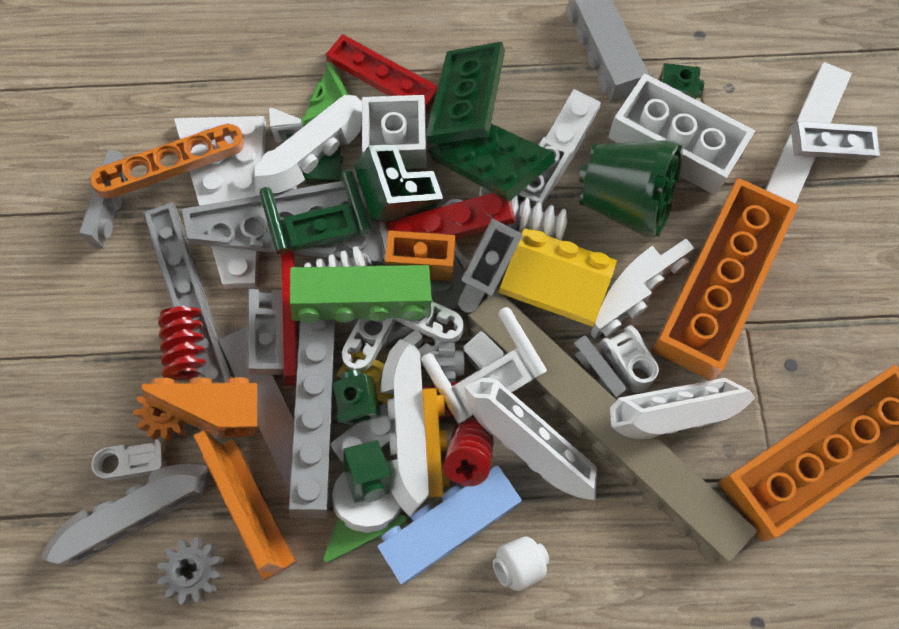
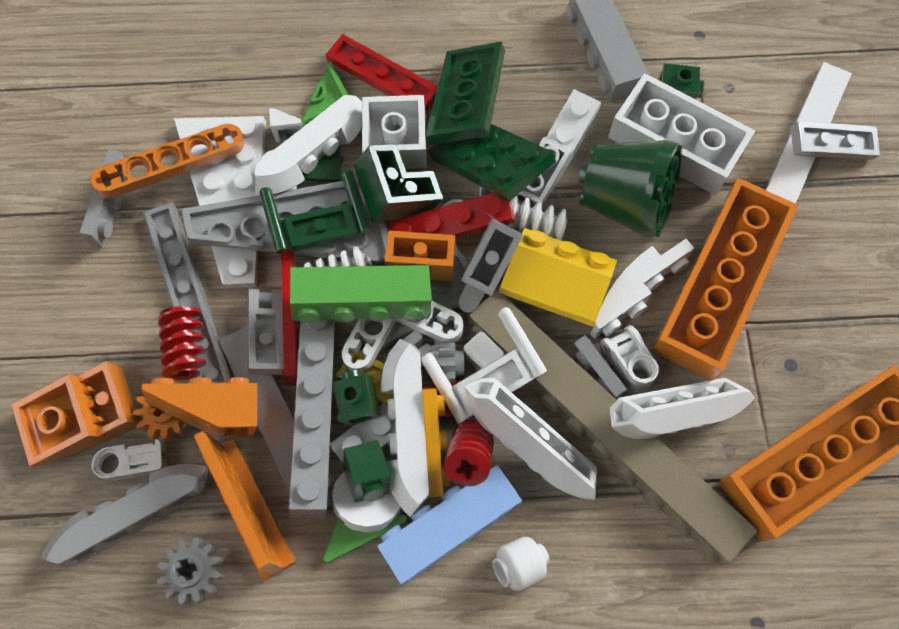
none -> orange slope [11,361,140,467]

